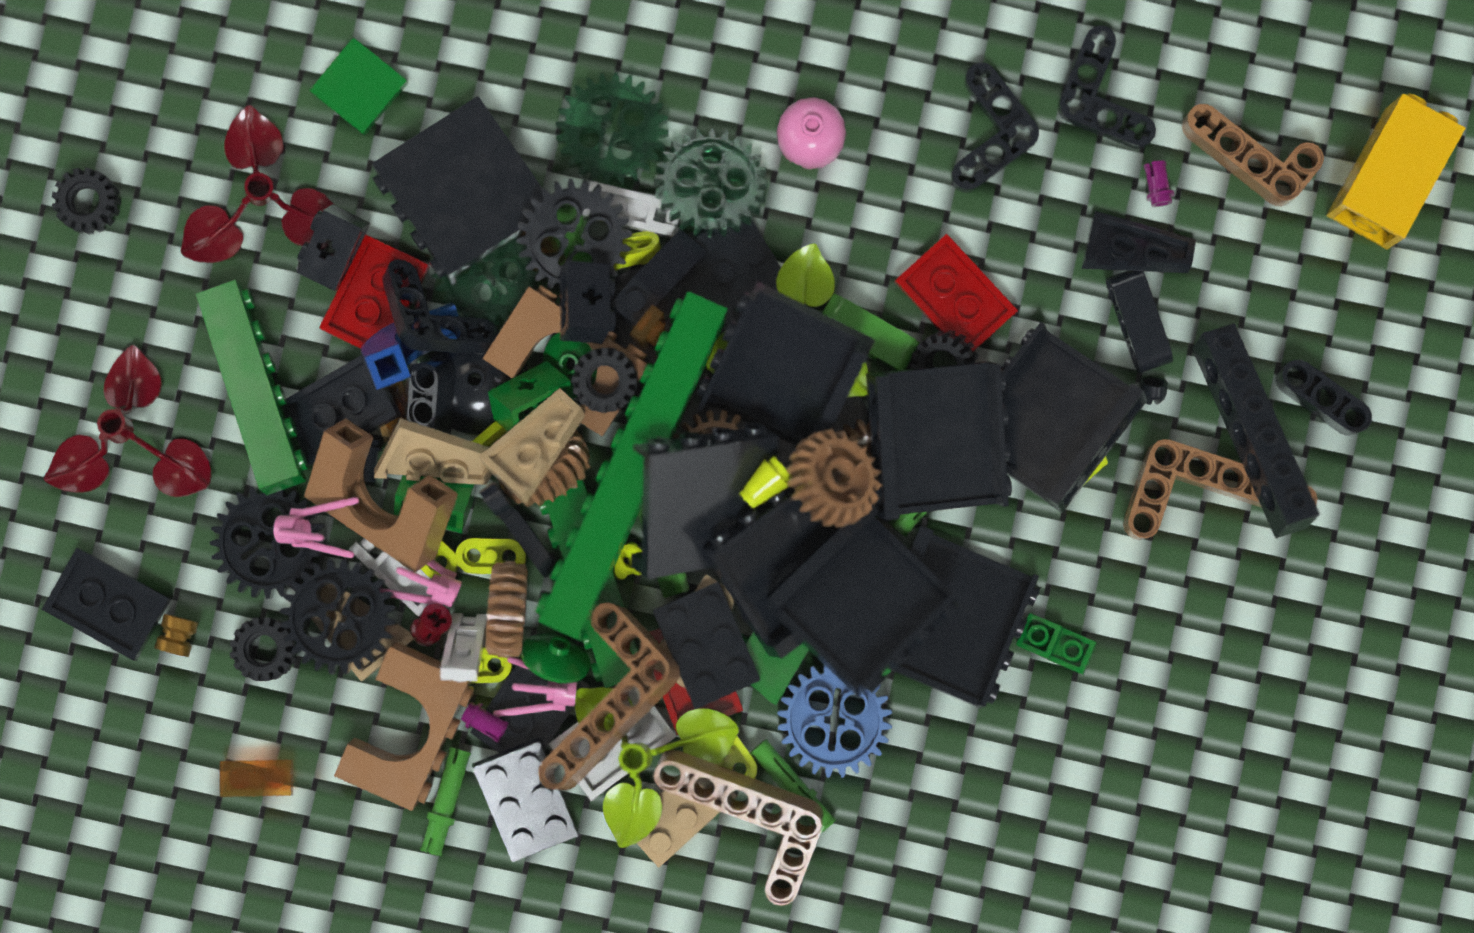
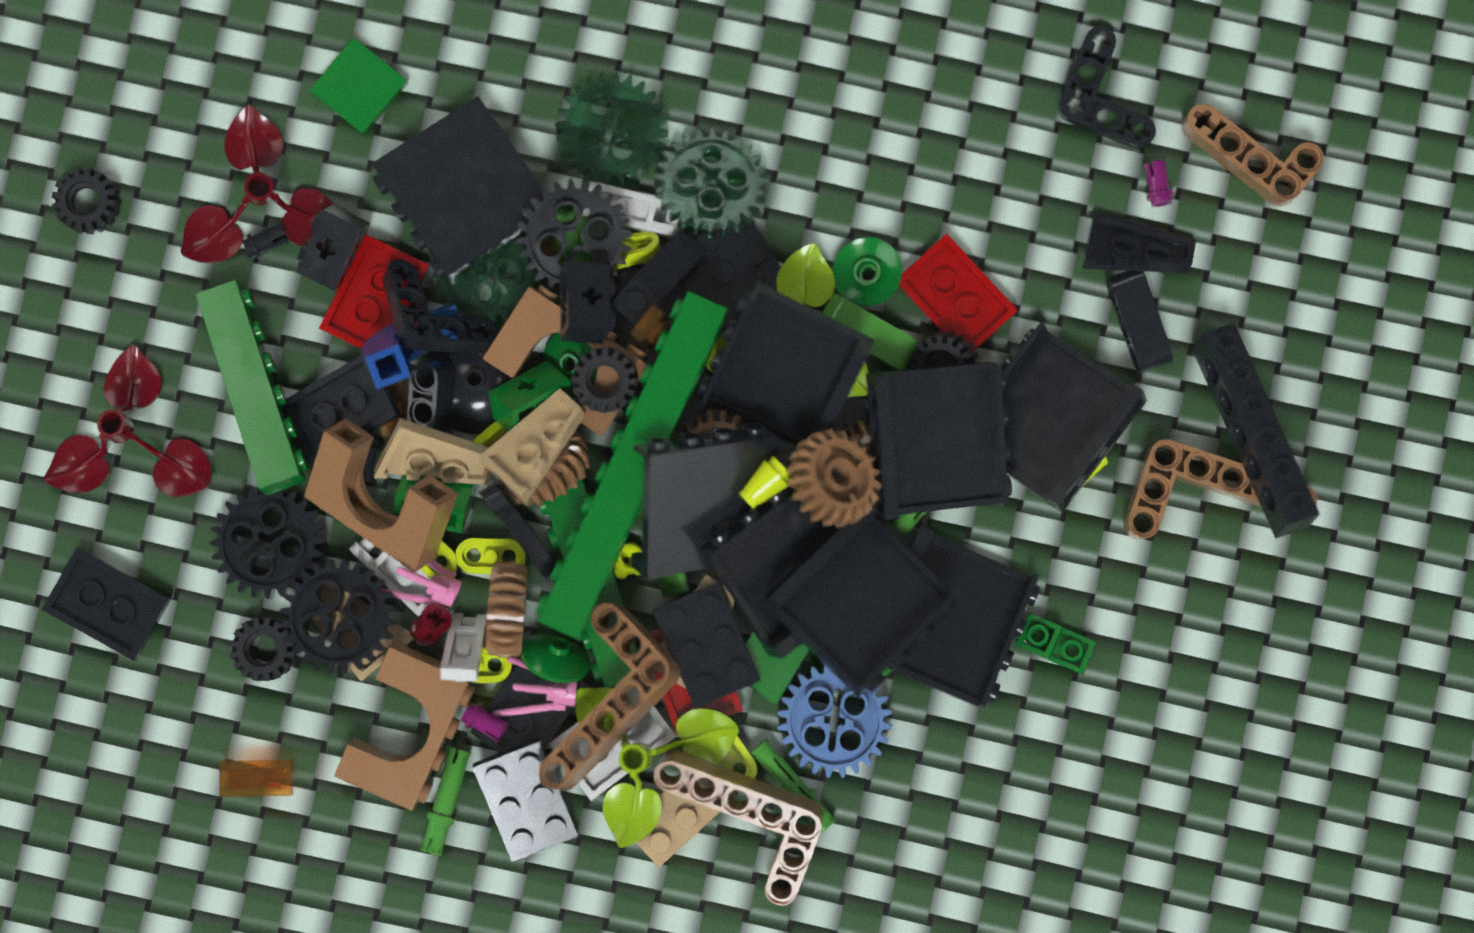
pearl gold wheel [154,614,199,657] -> none
bright pink plant [274,497,359,558] -> none
bright pink cylinder [777,97,846,169] -> none
black beam [951,62,1039,193] -> none
black hinge [1139,377,1168,405] -> none
black beam [1275,360,1372,436] -> none
yellow brick [1326,93,1466,250] -> none
none -> black pin [242,222,289,260]
none -> green dish [832,237,902,306]

